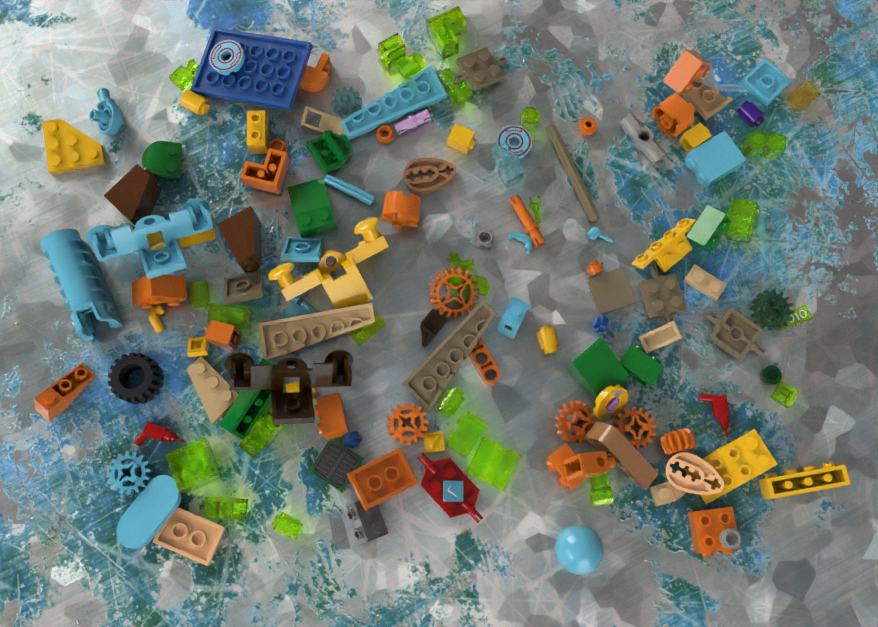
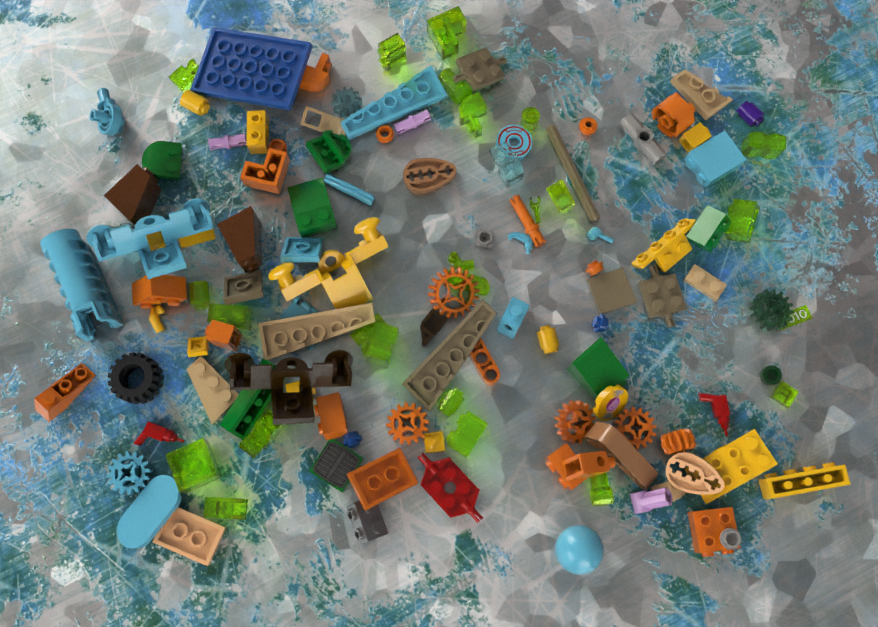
yellow plate [42,119,106,175] -> none
medium azure tile [209,40,245,75] -> none
clear neon green brick [272,512,304,539] -> none
orange brick [381,191,422,229] -> none
clear neon green brick [397,52,425,80] -> none
medium azure slope [443,481,463,502] -> none
yellow brick [447,123,477,154] -> none
clear neon green slope [466,437,521,492] -> none
green brick [619,344,664,388] -> none
tan plate [639,321,683,354] -> none
orange brick [663,49,712,94] -> none
dark tan plate [706,307,766,361] -> none
medium azure tile [740,58,792,107] -> none
clear yellow brick [787,80,821,110] -> none
none -> lavender pin [208,133,247,150]
none -> clear neon green brick [361,321,399,368]
none -> clear neon green brick [459,92,487,138]
none -> clear neon green brick [546,179,575,212]
none -> lavender piece [630,487,673,514]

